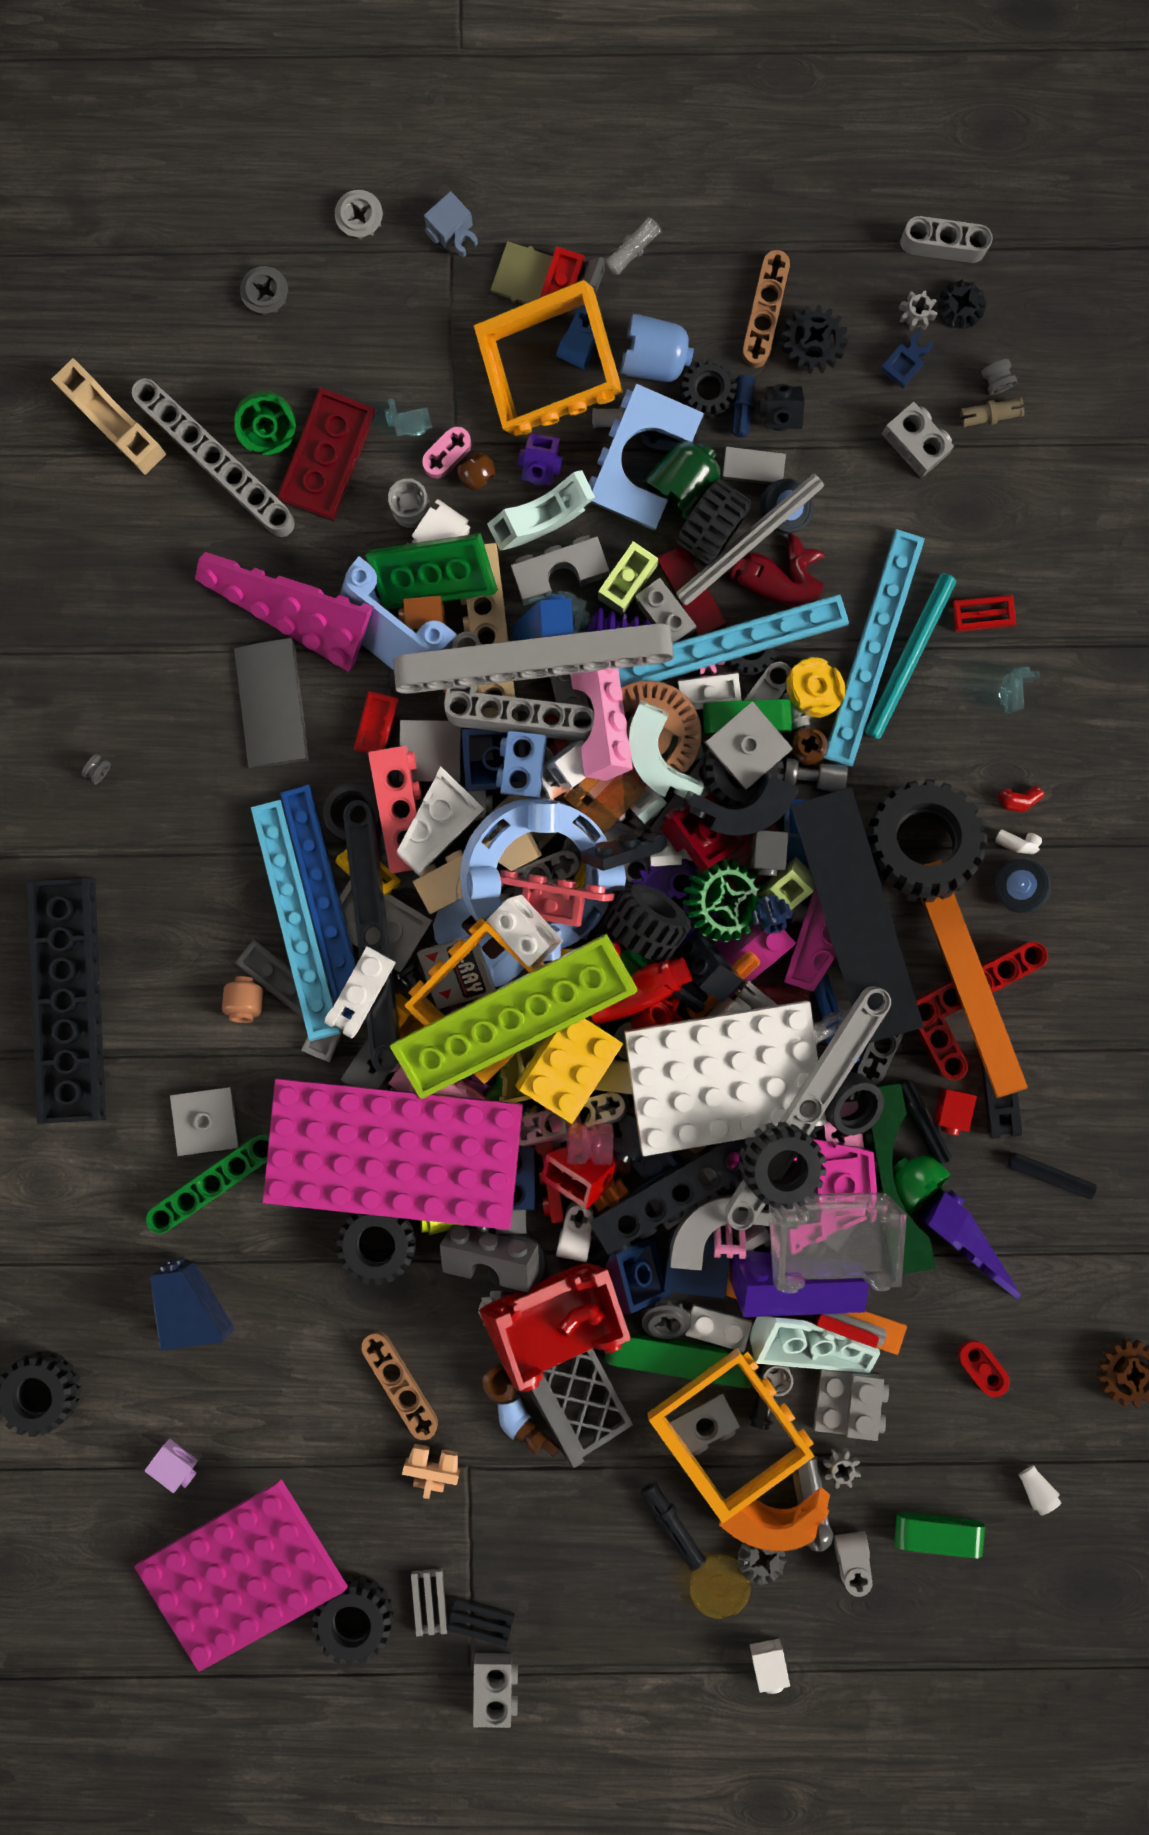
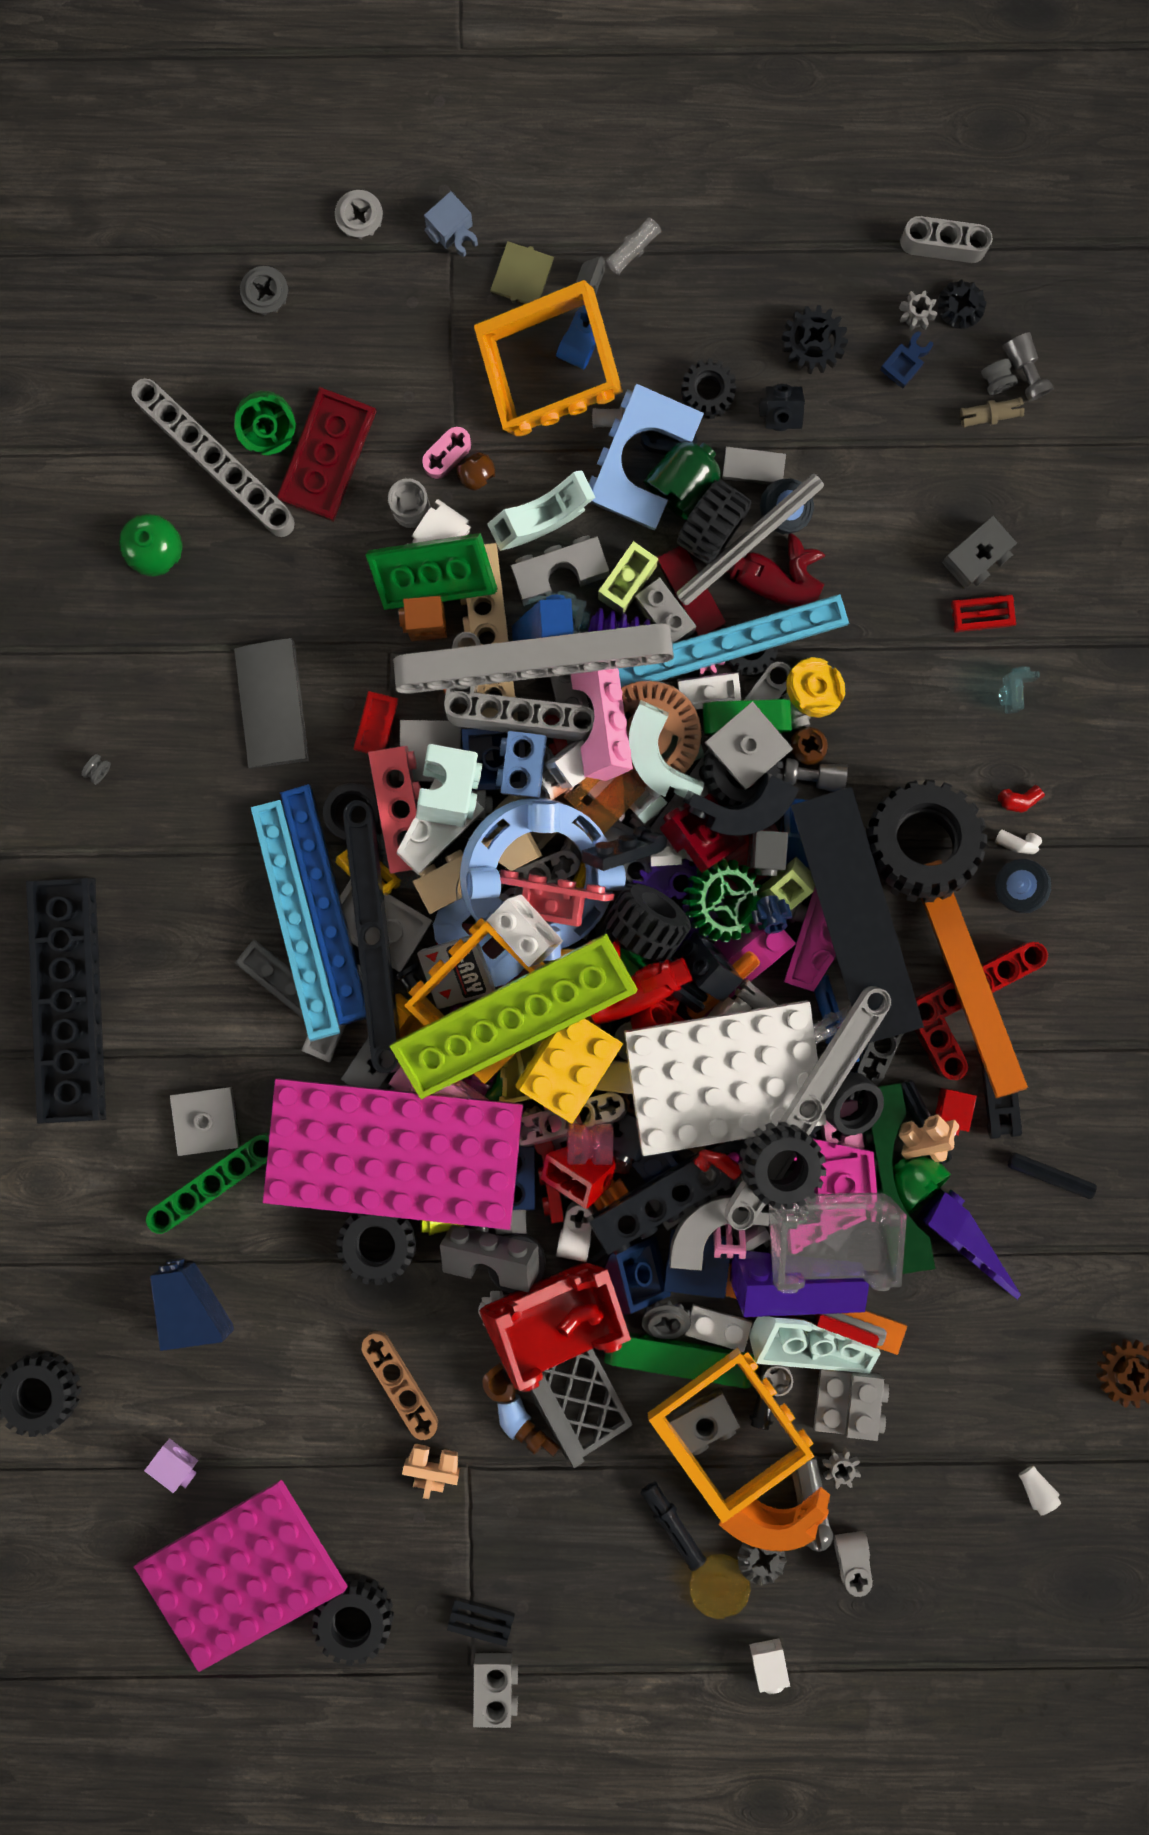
tan arch [51,358,166,475] -> none
dark pink wing [195,552,374,672] -> none
nougat head [222,976,263,1023] -> none
white plate [324,947,396,1039] -> none
light blue windscreen [340,556,457,670] -> none
clear light blue bracket [384,397,432,436] -> none
light grey tile [411,1568,447,1636] -> none
dark purple brick [518,433,563,485] -> none
red plate [539,246,585,316] -> none
medium blue cylinder [620,314,694,382] -> none
dark blue axle [731,375,756,438] -> none
medium nougat beam [742,250,790,368] -> none
clear red axle [753,984,811,1005] -> none
medium azure tile [823,529,925,768] -> none
teal axle [865,573,956,739] -> none
light grey brick [882,402,954,479] -> none
green beam [894,1512,986,1558] -> none
red plate [958,1339,1010,1397] -> none
none -> green cylinder [119,513,183,577]
none -> light aqua piece [416,744,482,827]
none -> red arm [694,1149,742,1180]
none -> light nougat hips [899,1114,959,1162]
none -> dark grey brick [942,516,1017,589]
none -> flat silver piece [1003,332,1054,401]

